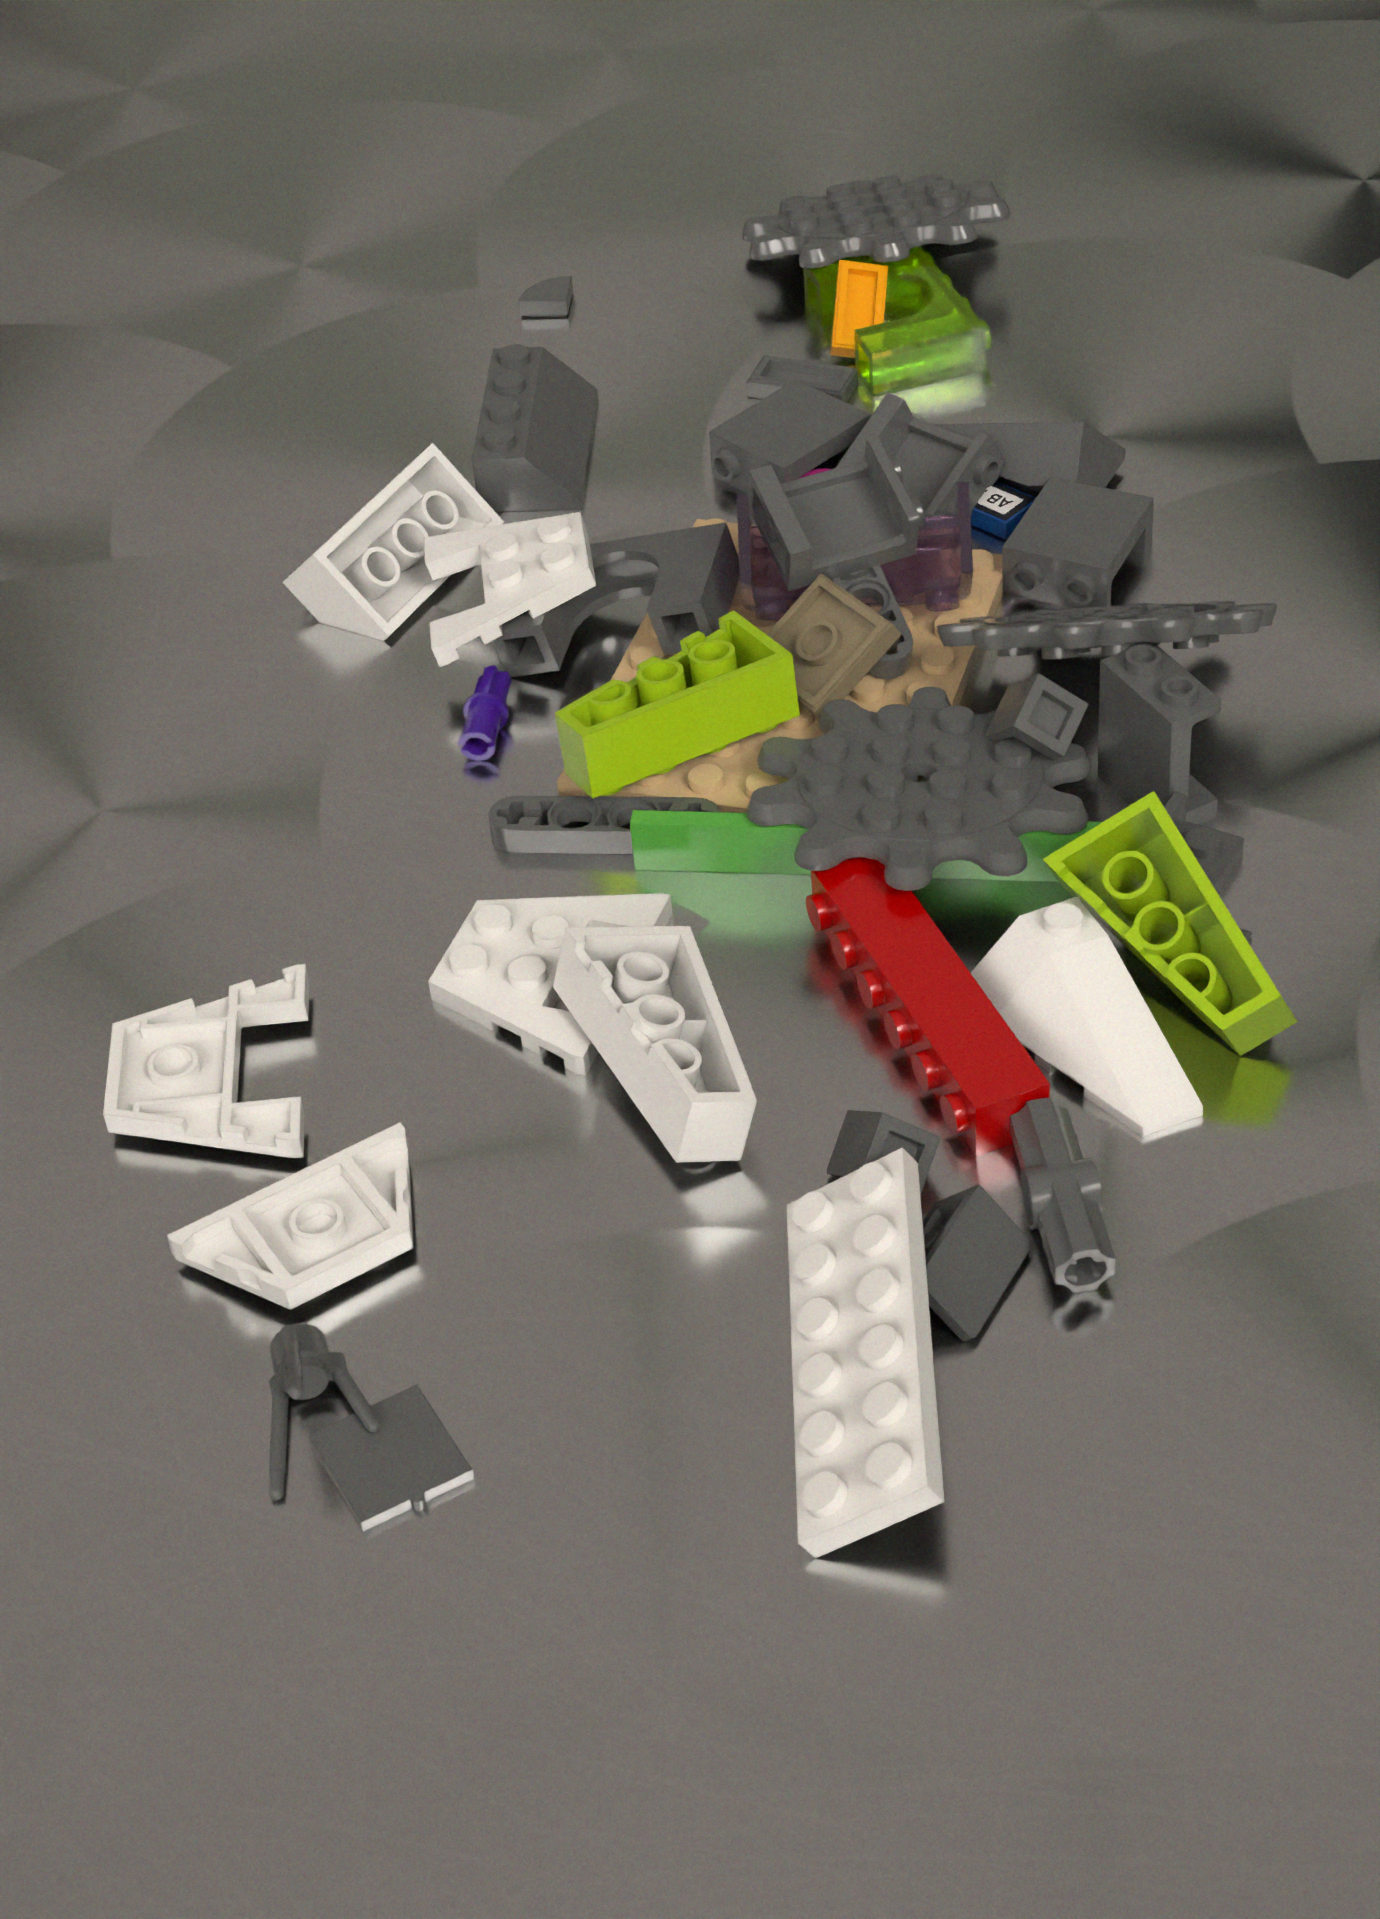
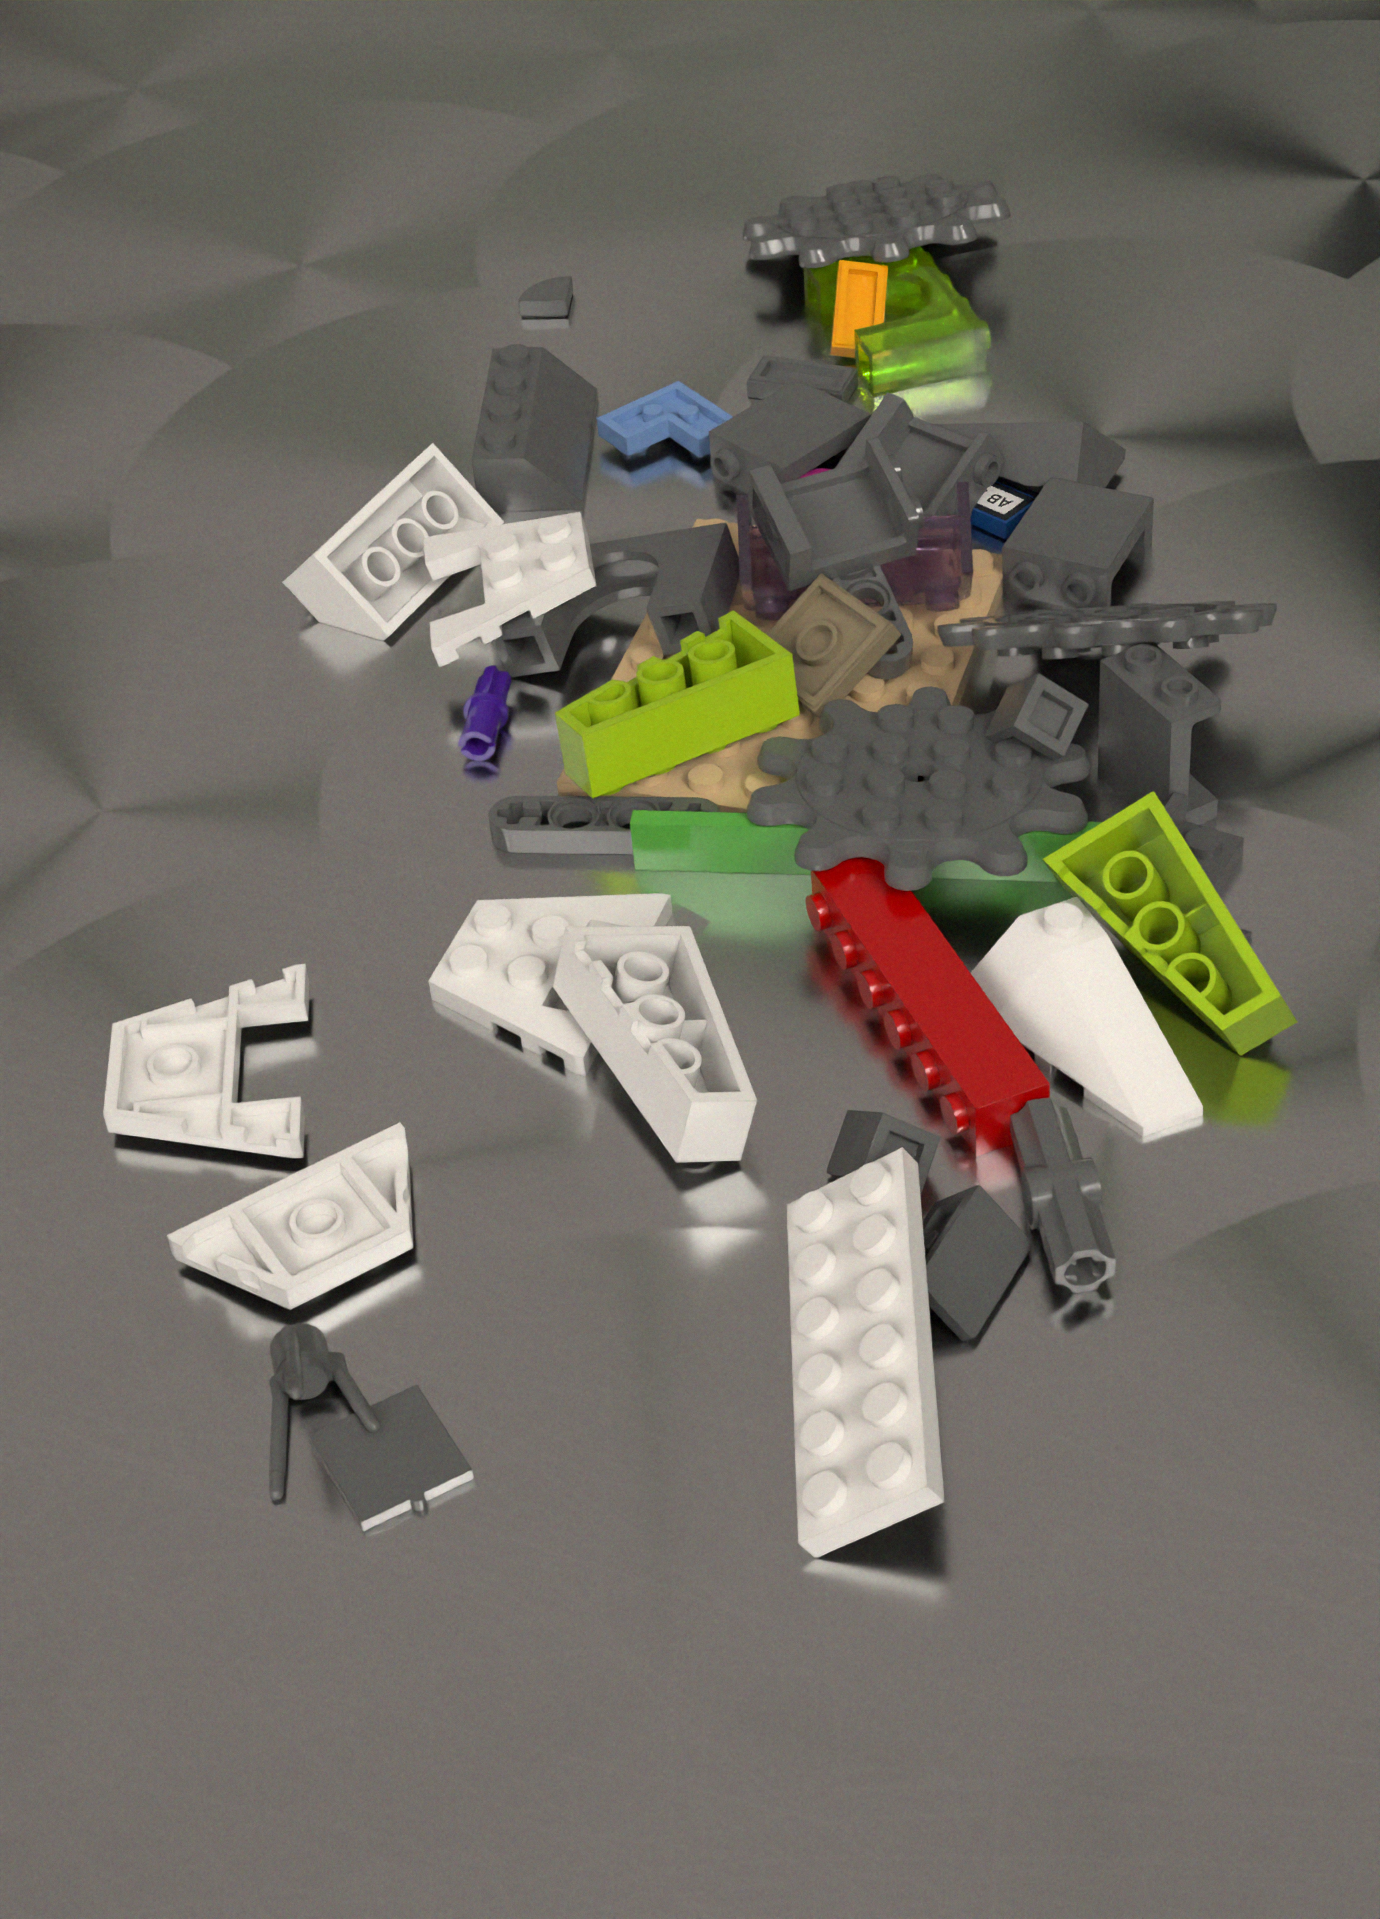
none -> medium blue plate [597,381,733,457]

